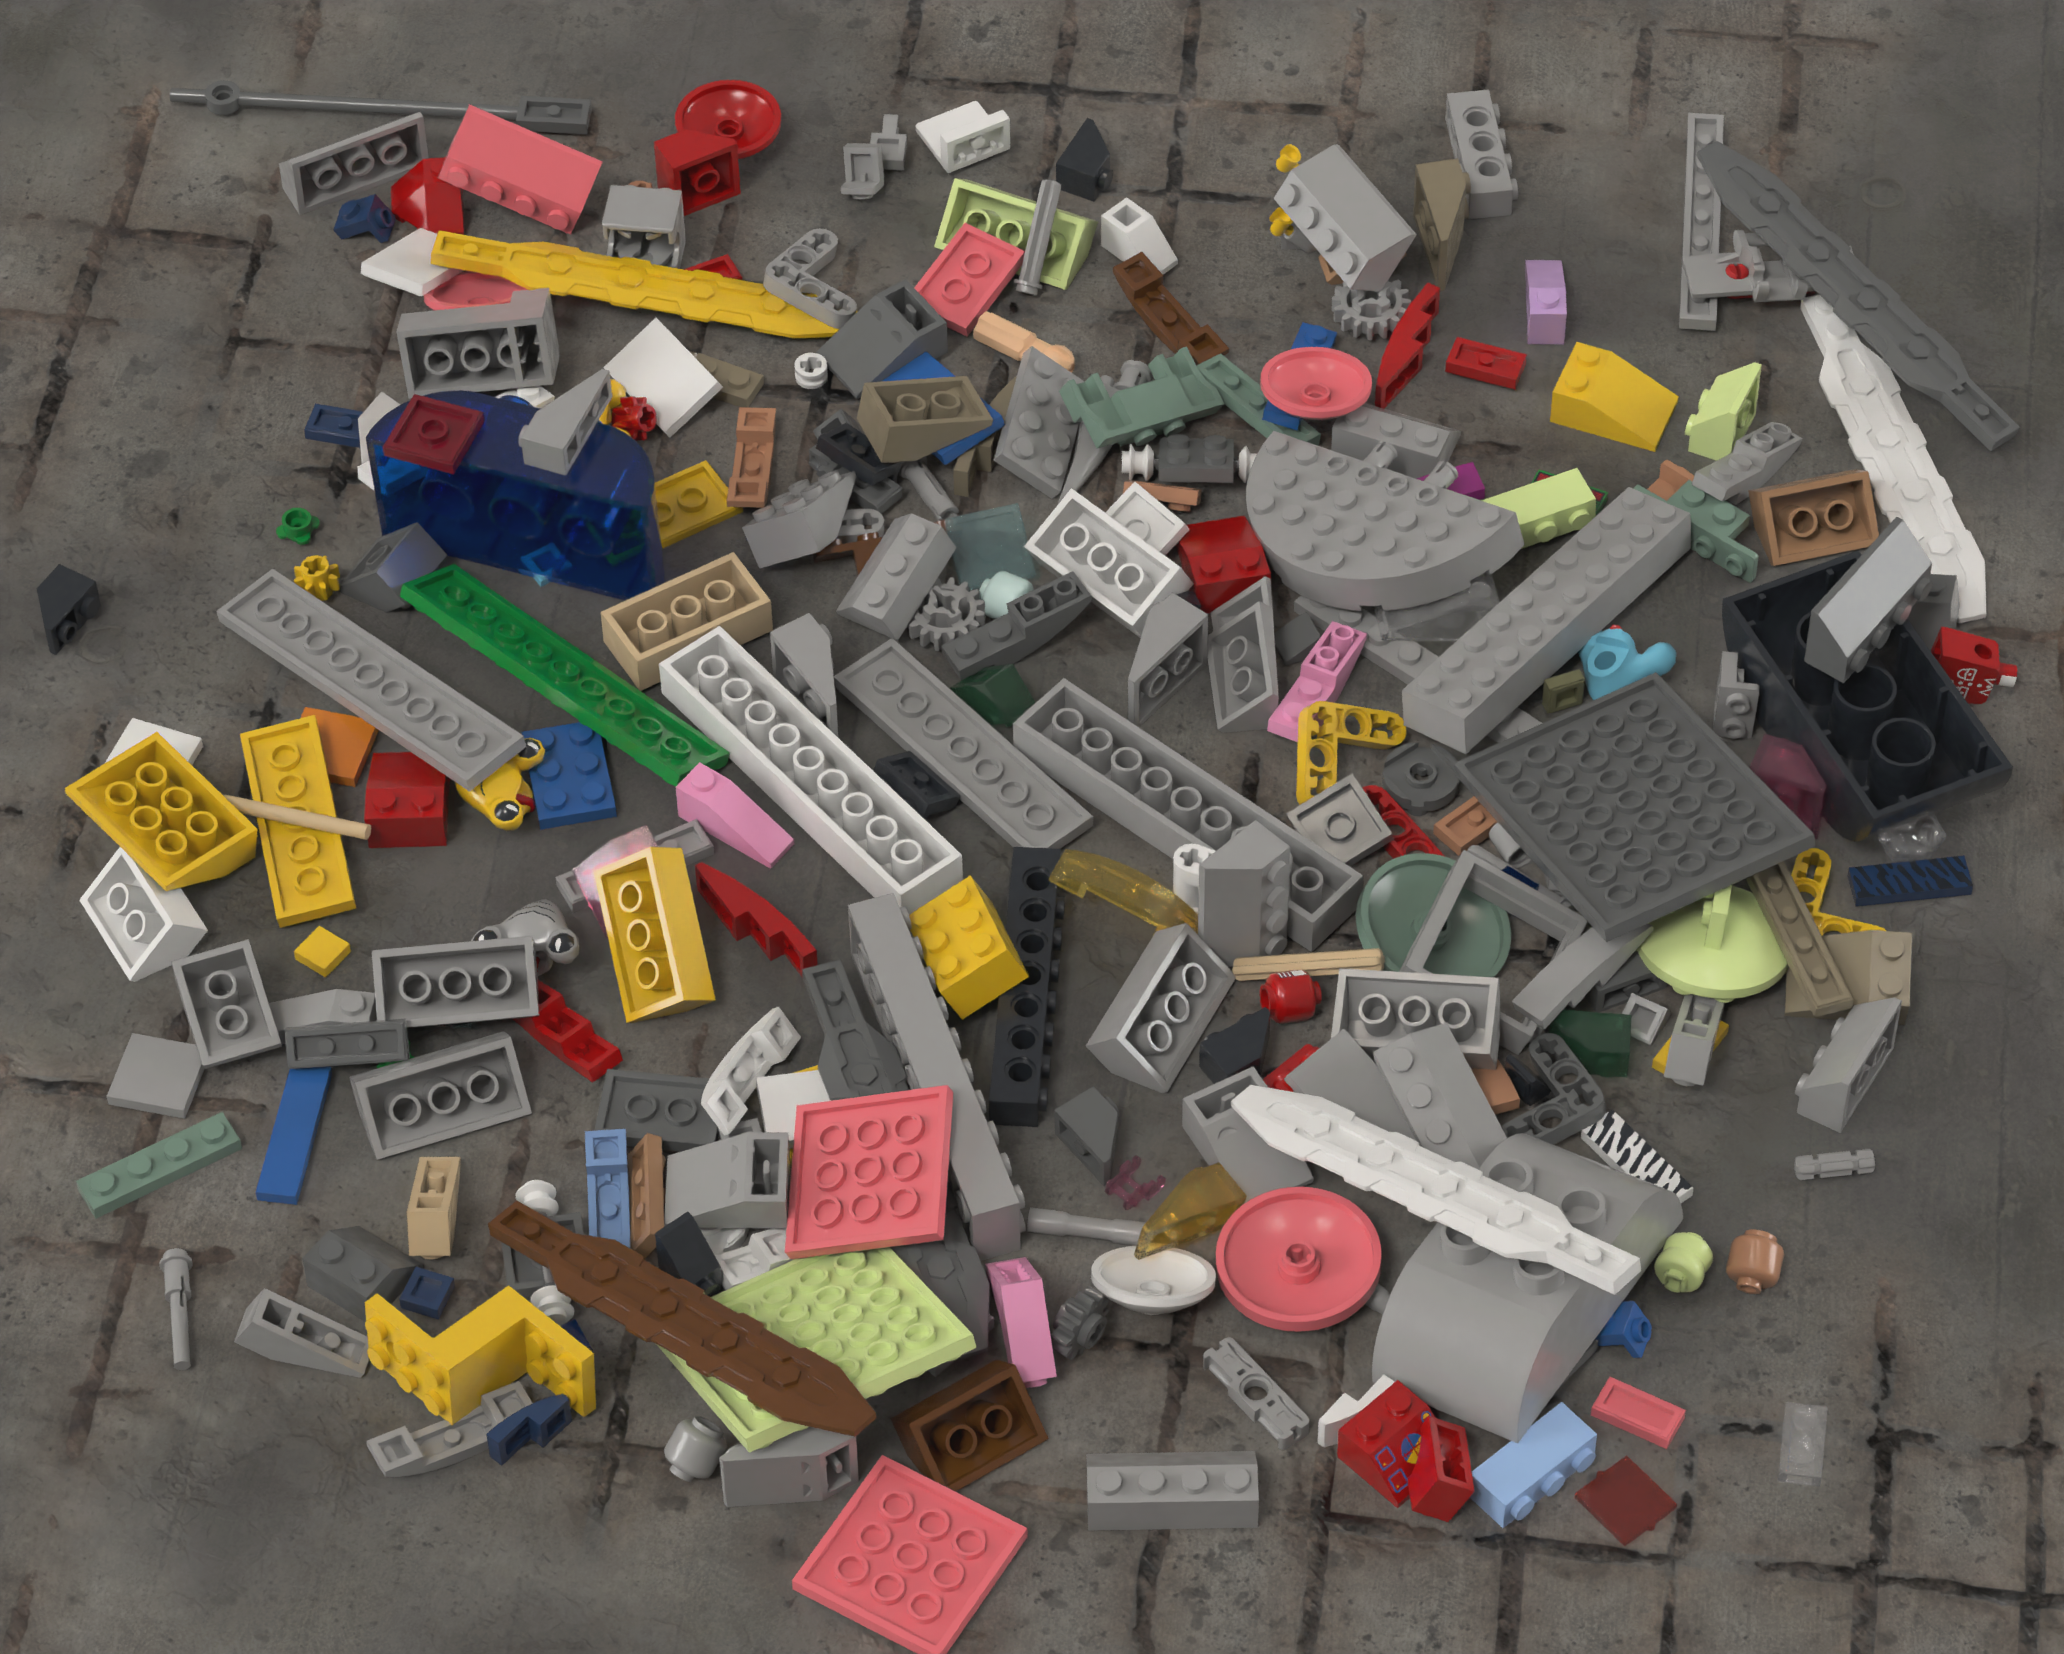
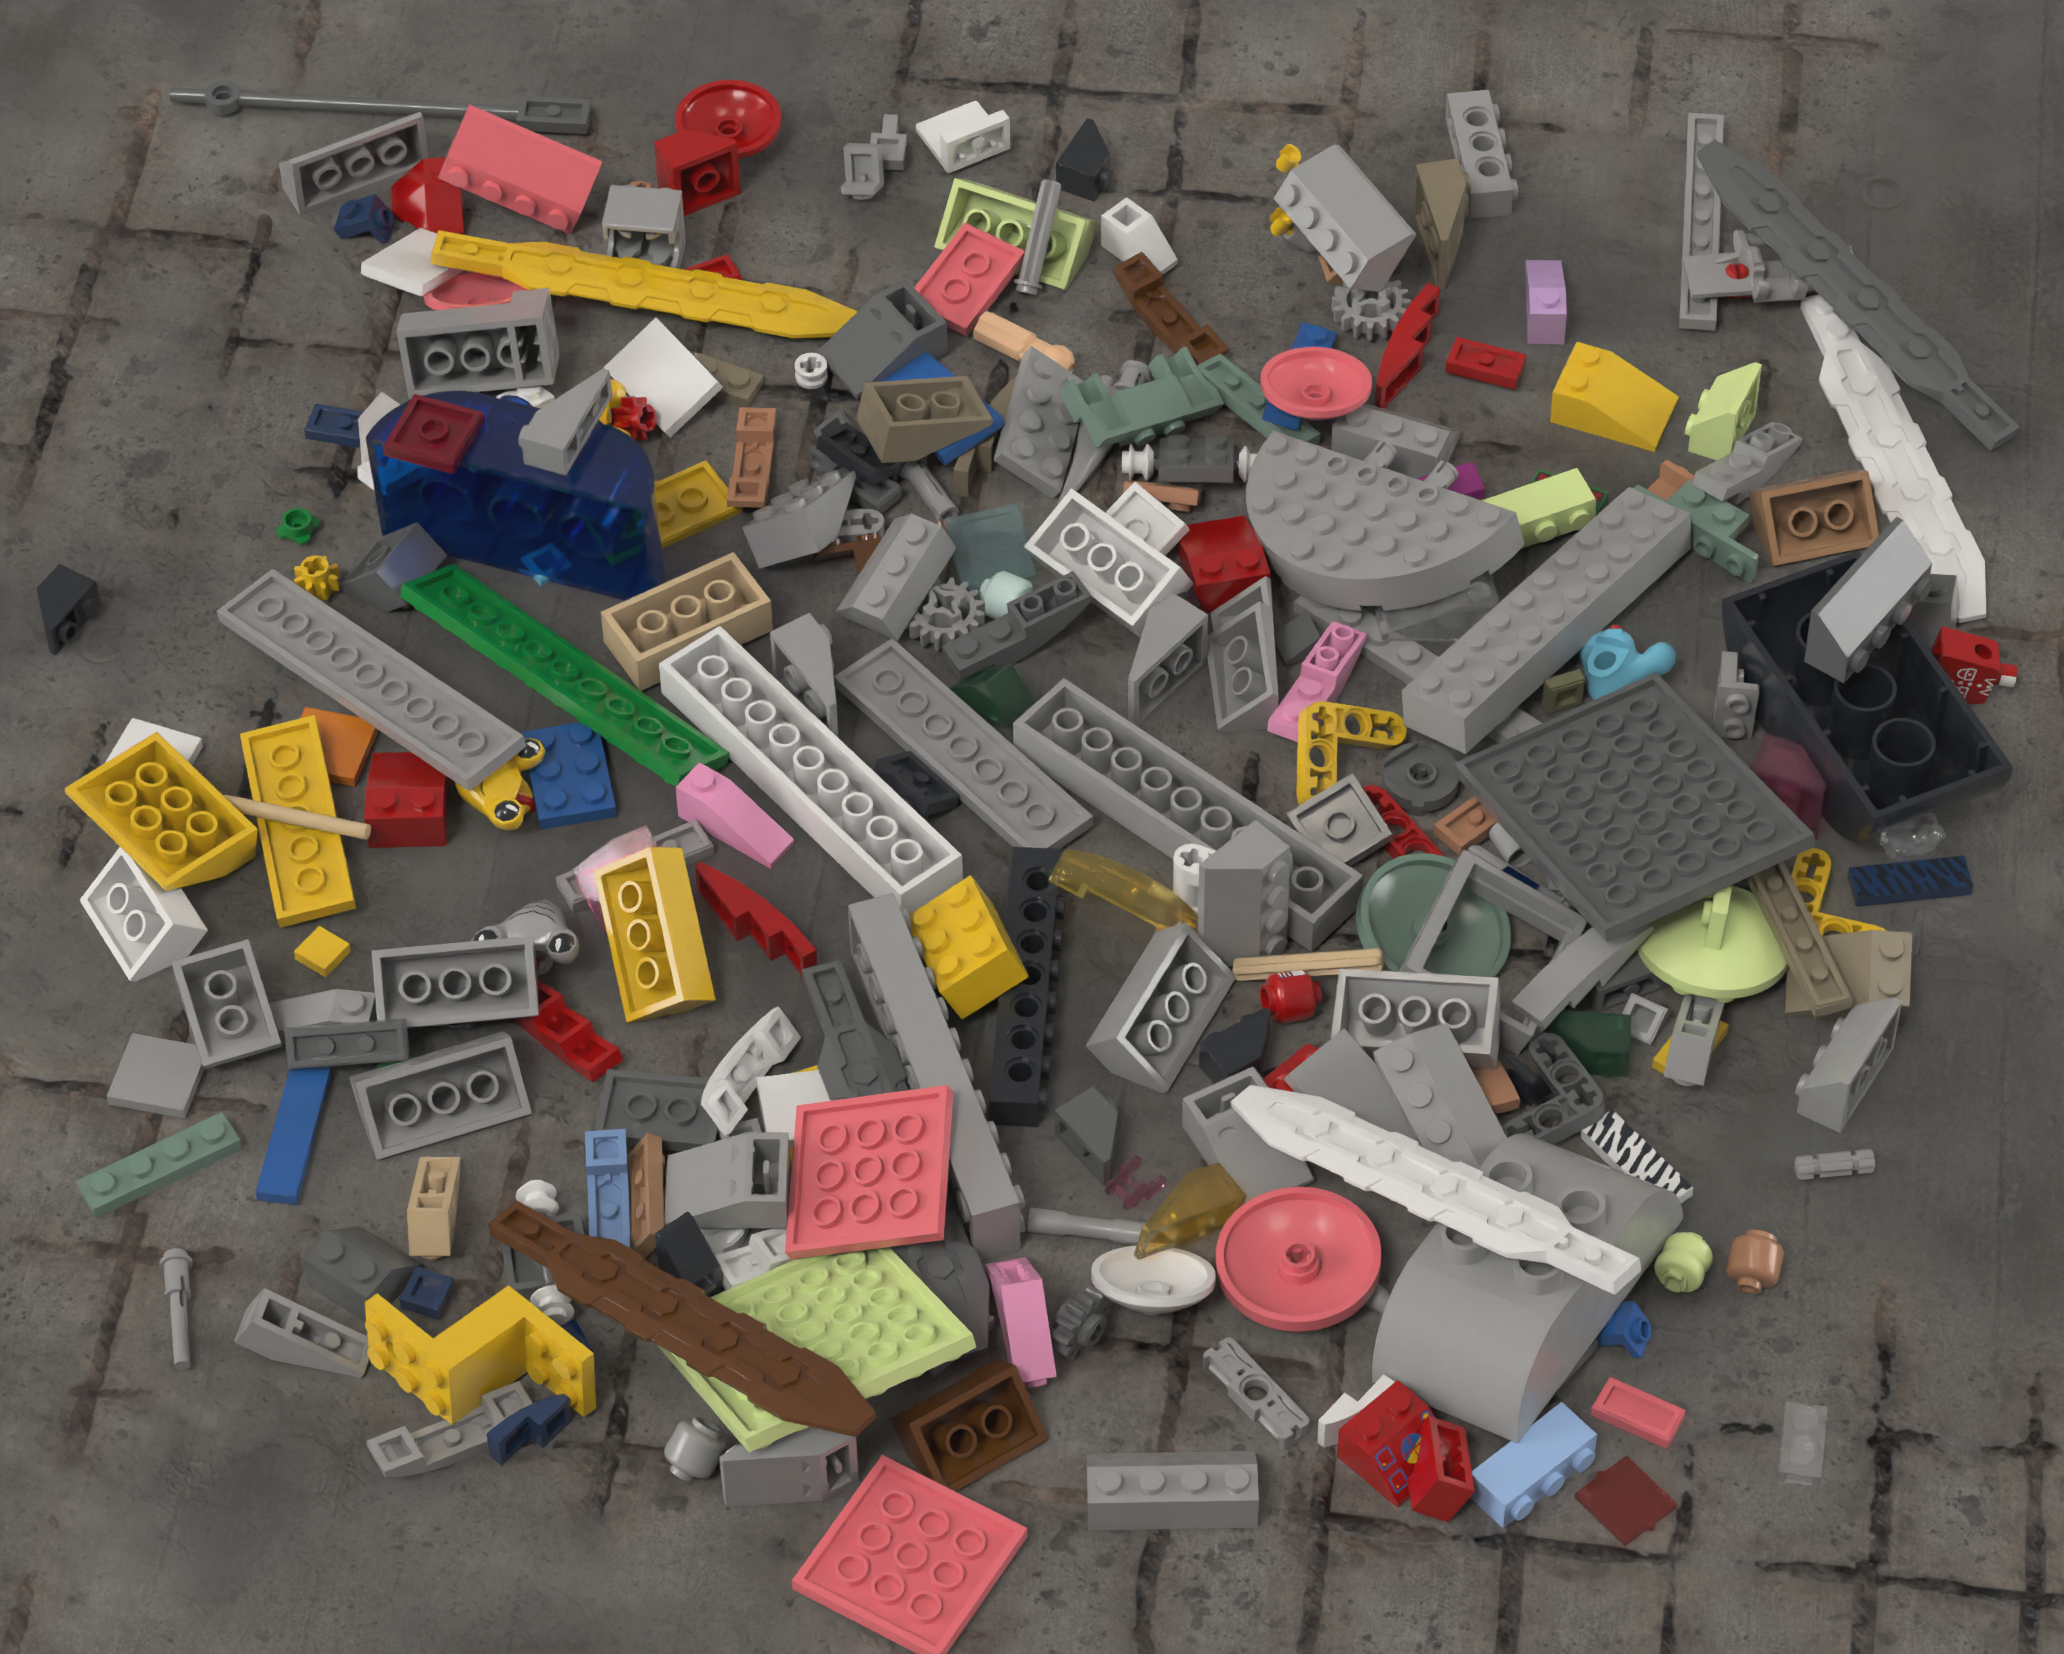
light grey beam [763,228,857,329] -> none

